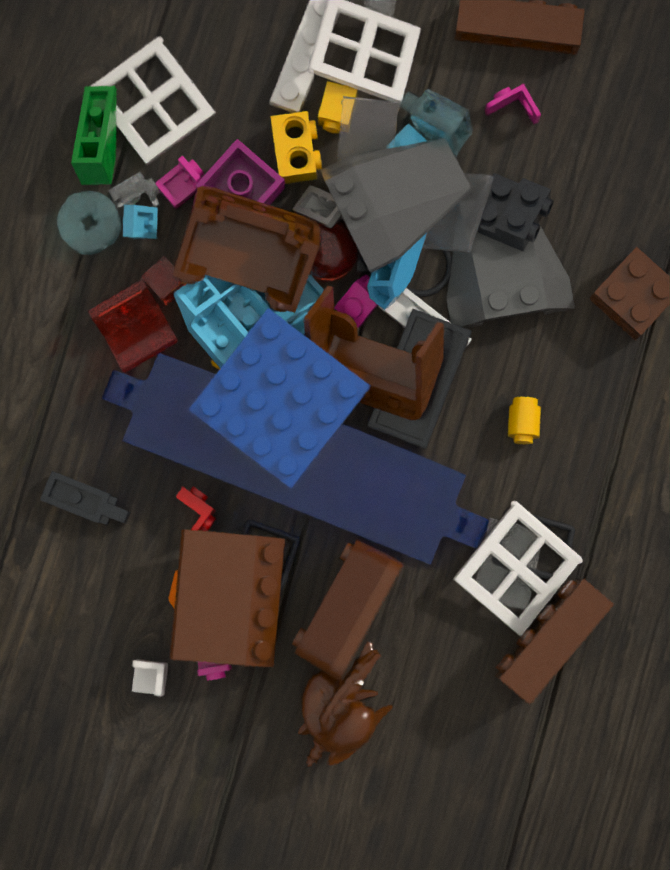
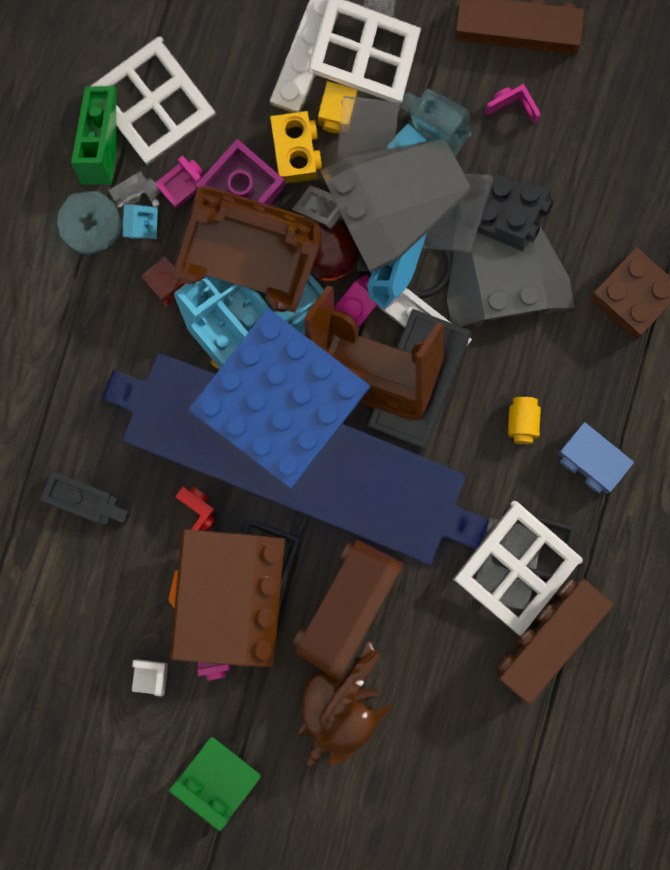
clear red bracket [88,279,178,373] -> none
none -> green bracket [169,737,261,831]
none -> medium blue brick [557,422,634,494]

